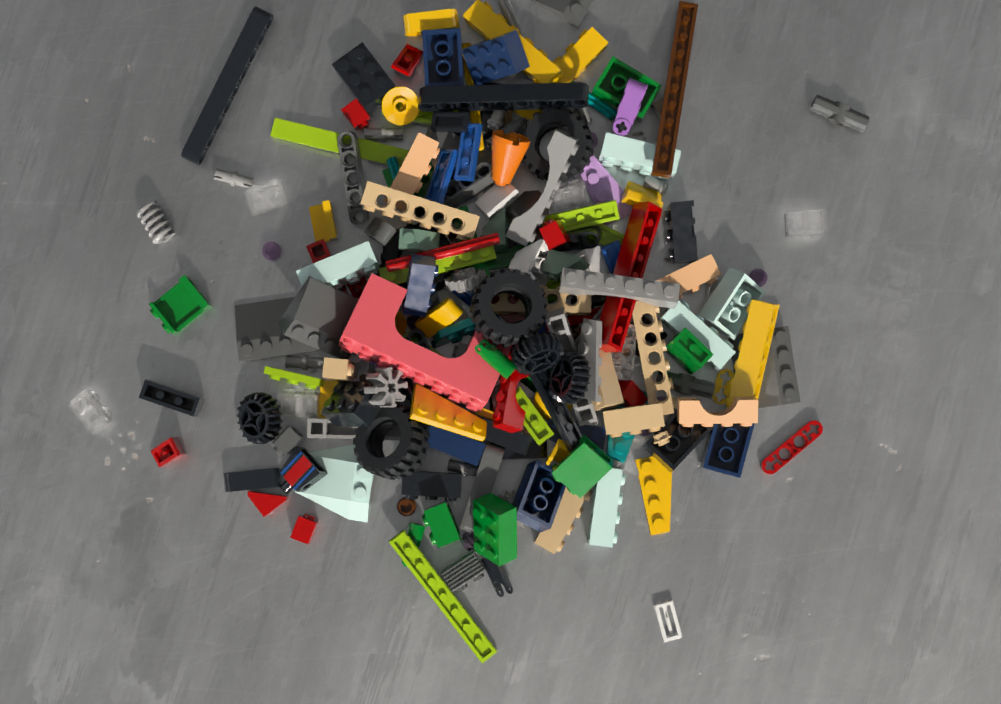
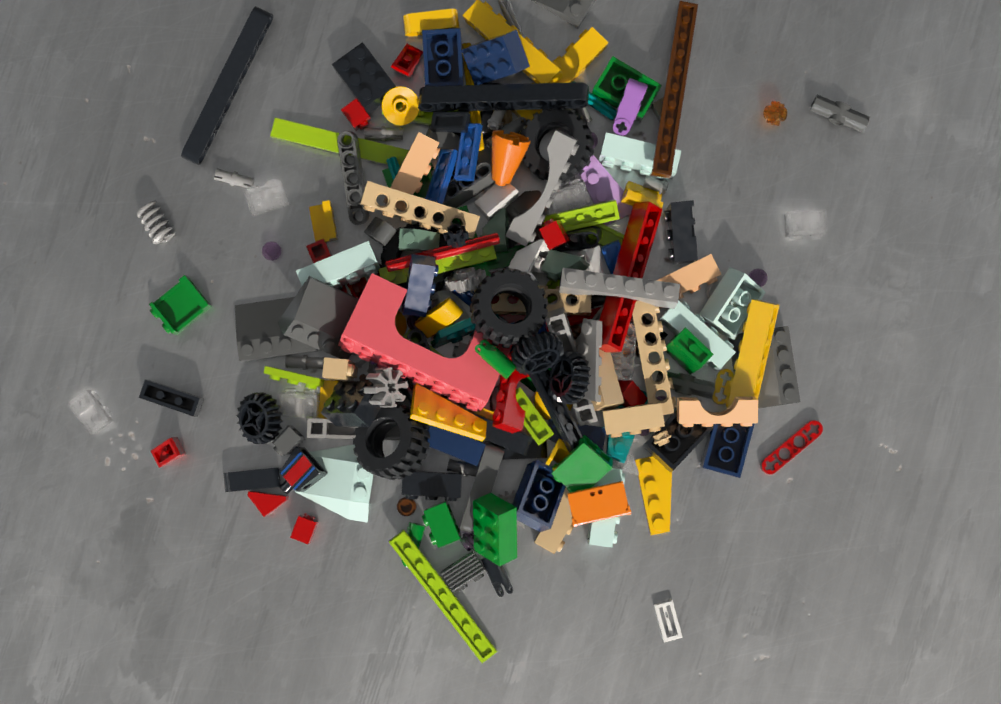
none -> black gear [443,224,469,248]
none -> orange door [567,481,631,527]
none -> clear orange gear [763,101,787,126]

